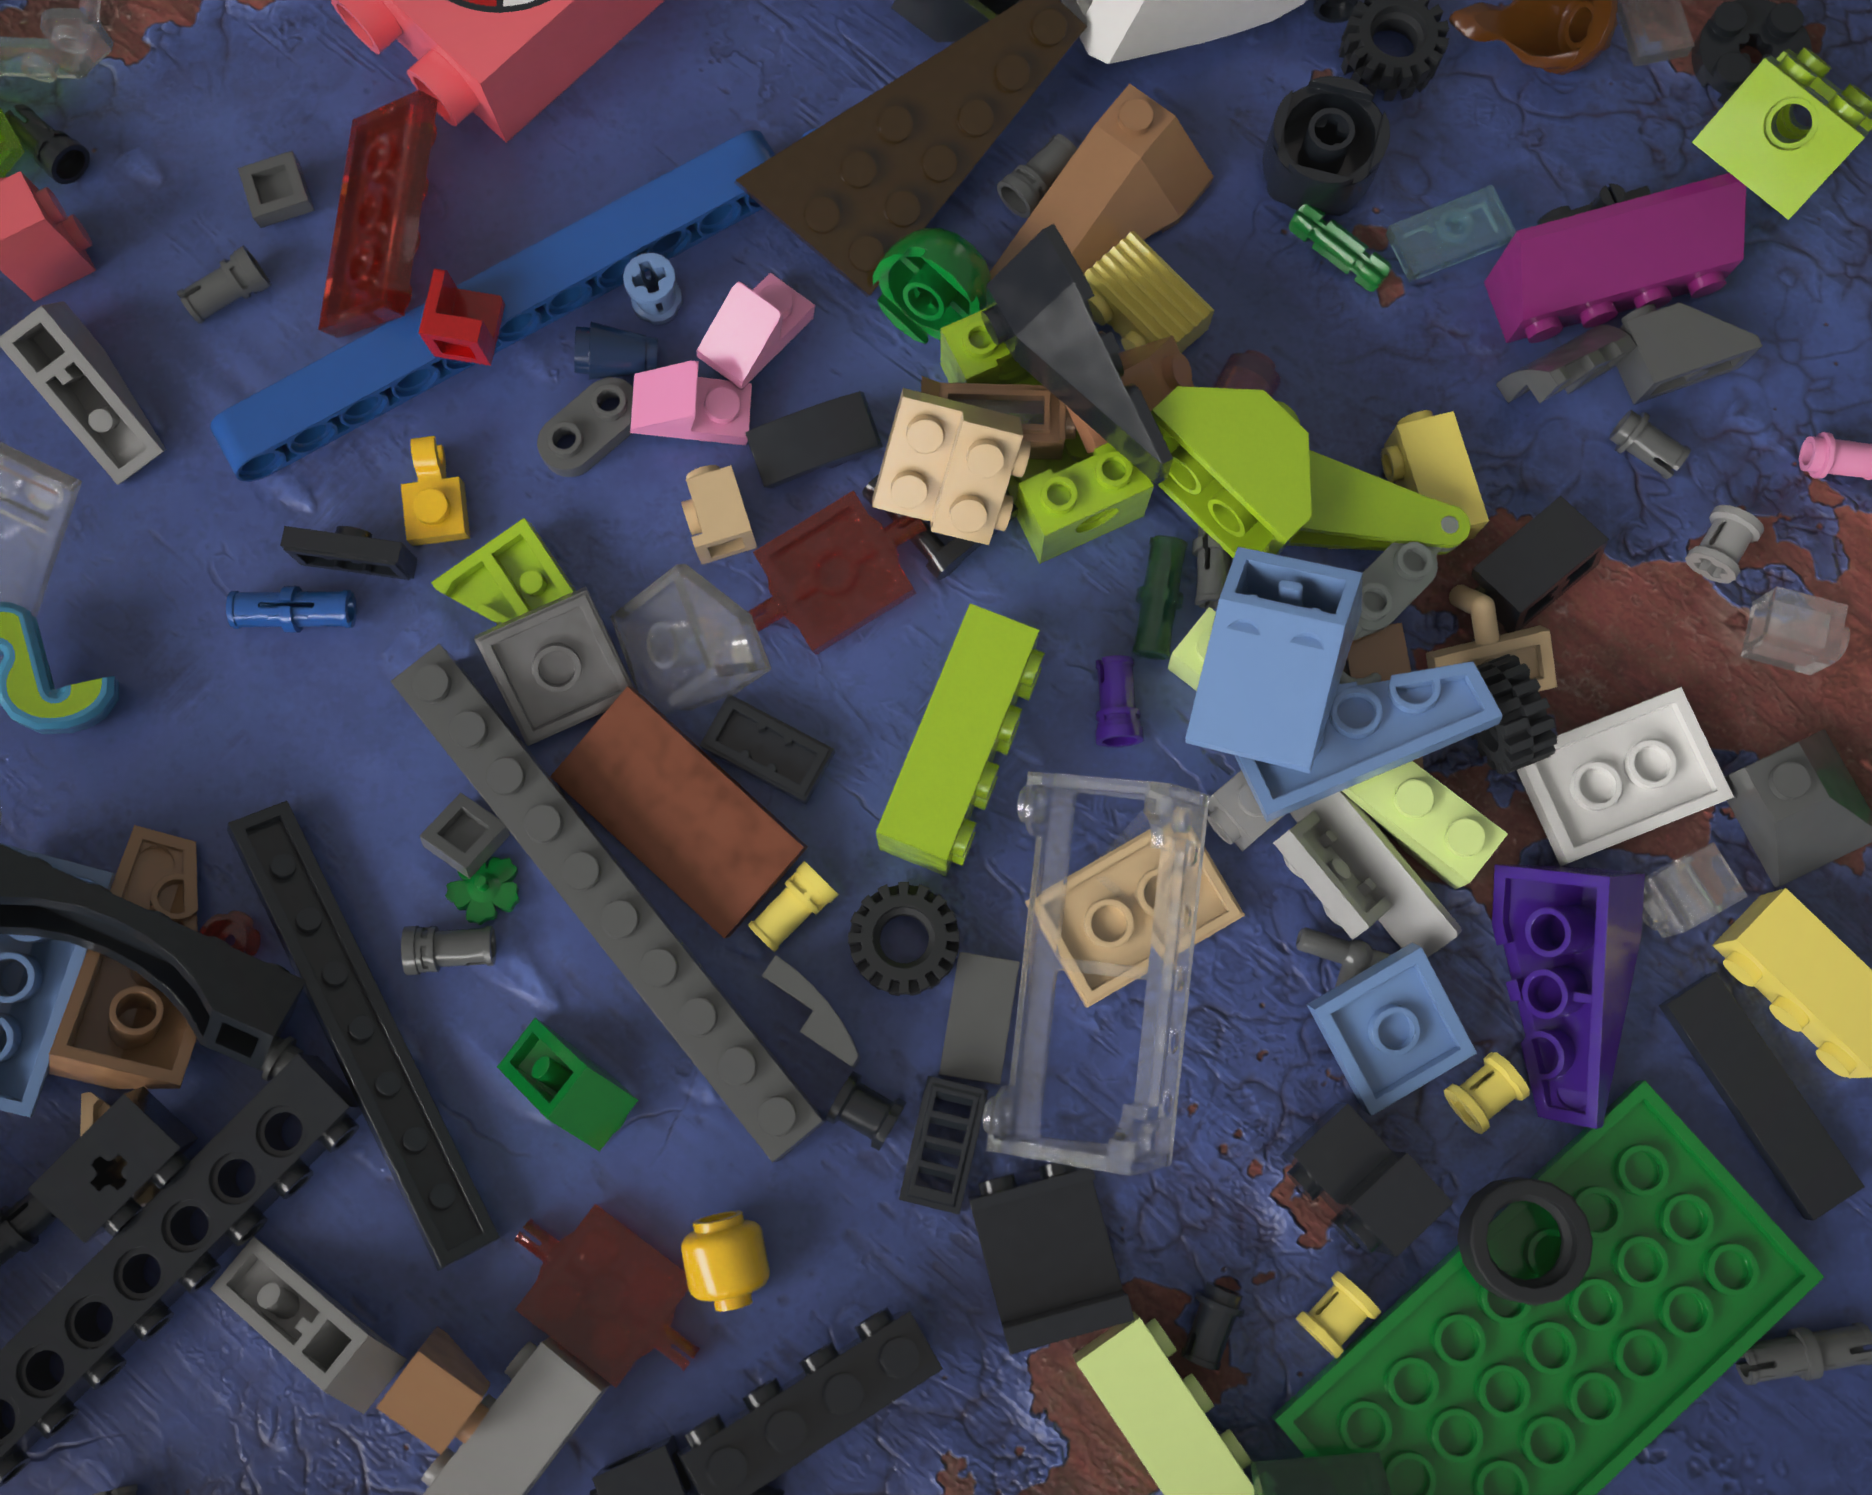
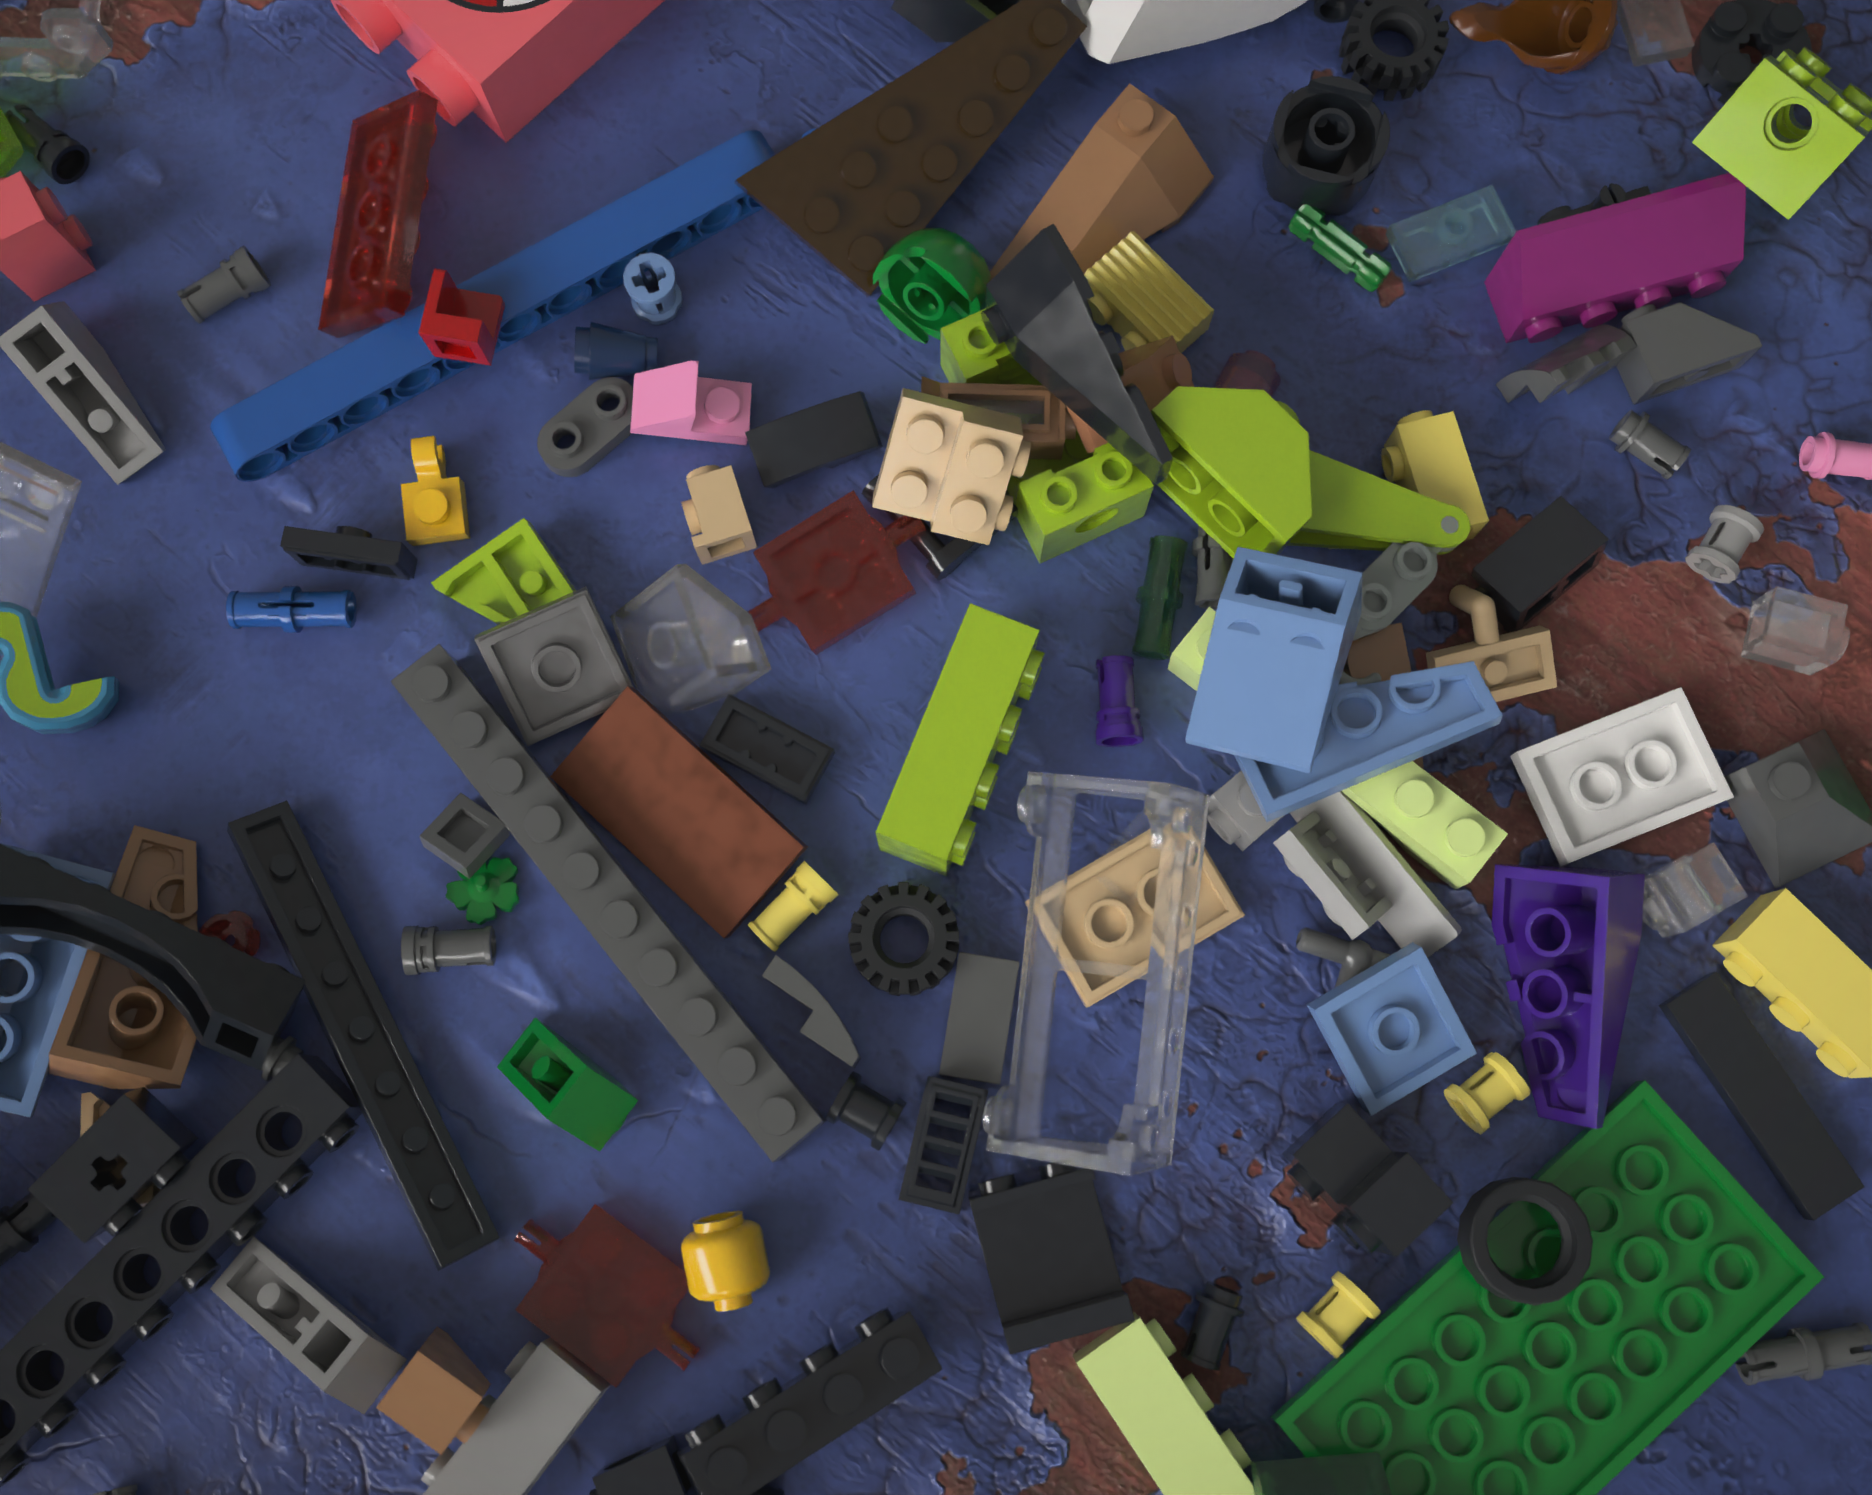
dark grey plate [238,151,315,228] -> none
bright pink slope [697,273,815,390] -> none
dark grey pin [997,134,1077,218] -> none
black tyre [1470,654,1557,775] -> none

